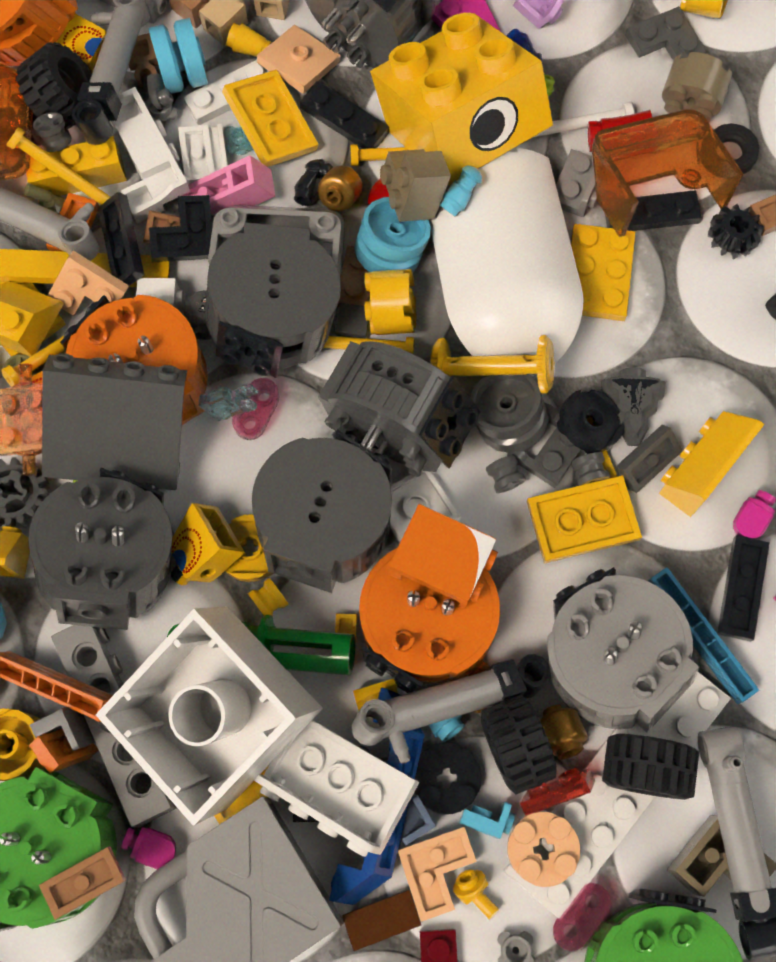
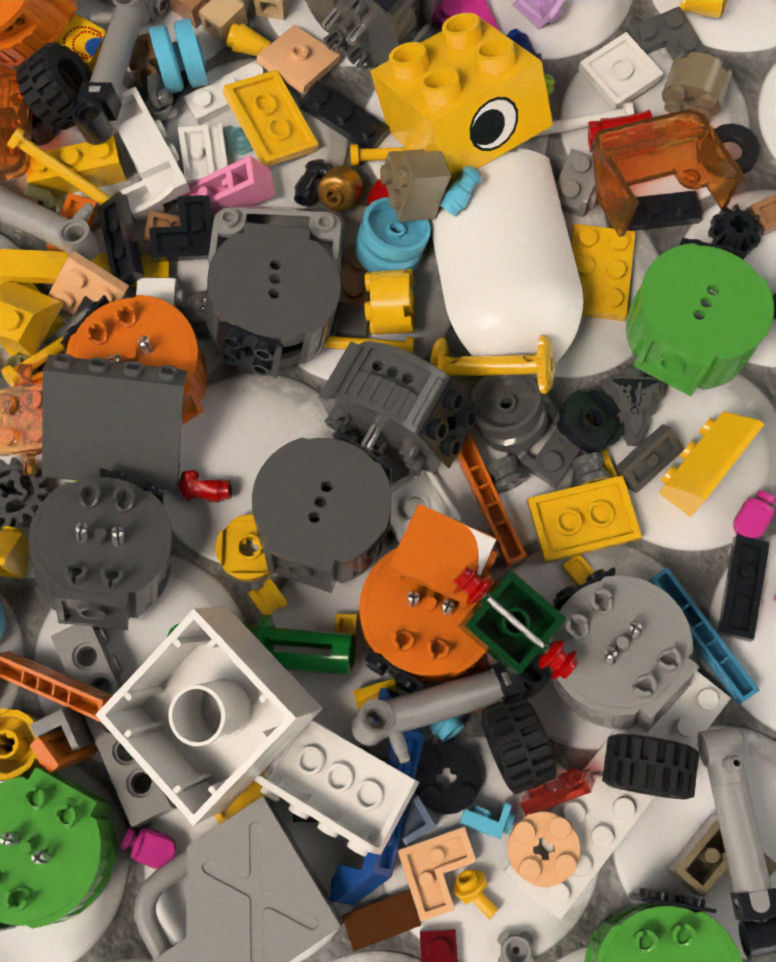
dark grey wheel [33,112,72,152] -> none
medium nougat plate [39,846,126,920] -> none
yellow torso [170,503,244,586] -> none
clear light blue plate [199,384,258,421] -> none
clear pink plate [232,378,280,440] -> none
pearl gold head [540,704,588,760] -> none
clear pink plate [553,883,612,952] -> none
none -> red arm [178,470,232,503]
none -> dark green brick [453,565,578,680]
none -> orange piece [456,432,527,568]
none -> yellow piece [563,555,595,586]
none -> white plate [578,32,664,110]
none -> bright green piece [626,238,774,396]

